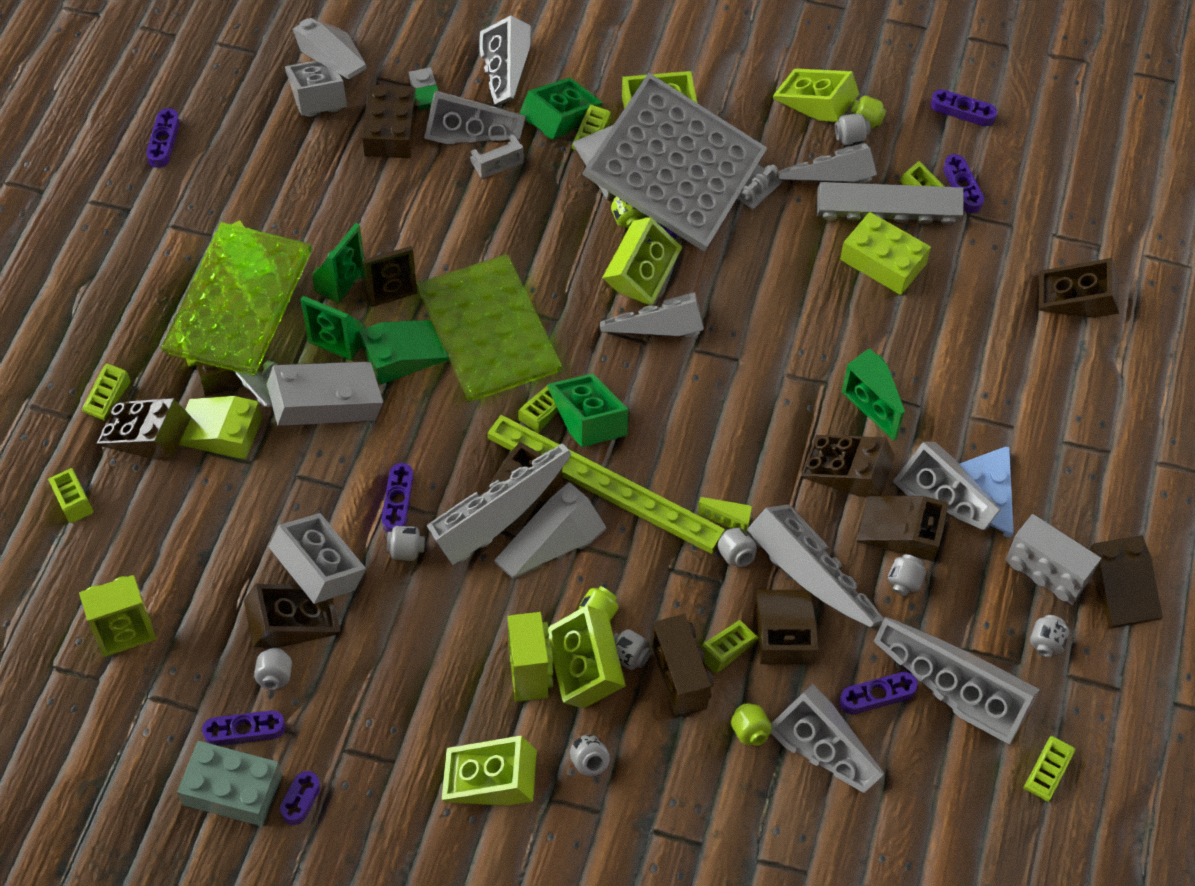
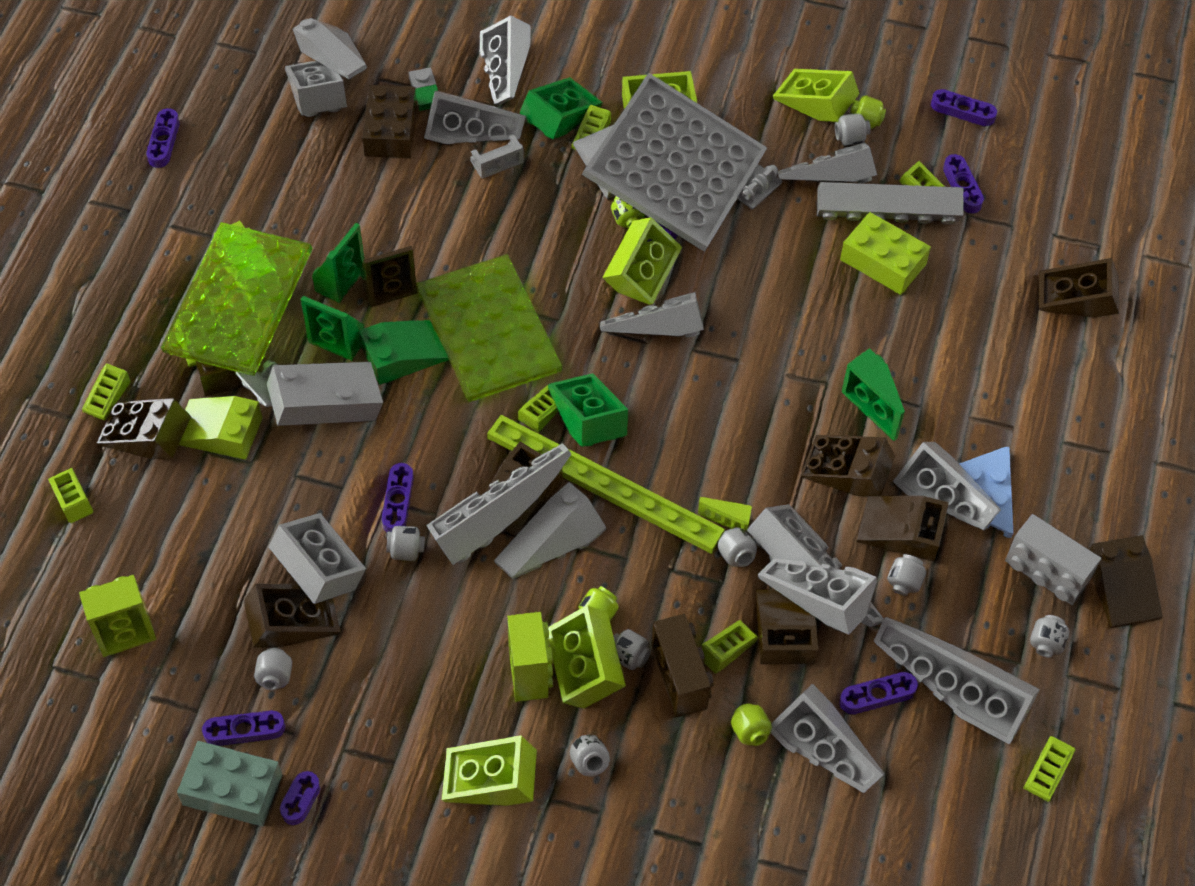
none -> light grey wedge [758,558,877,634]

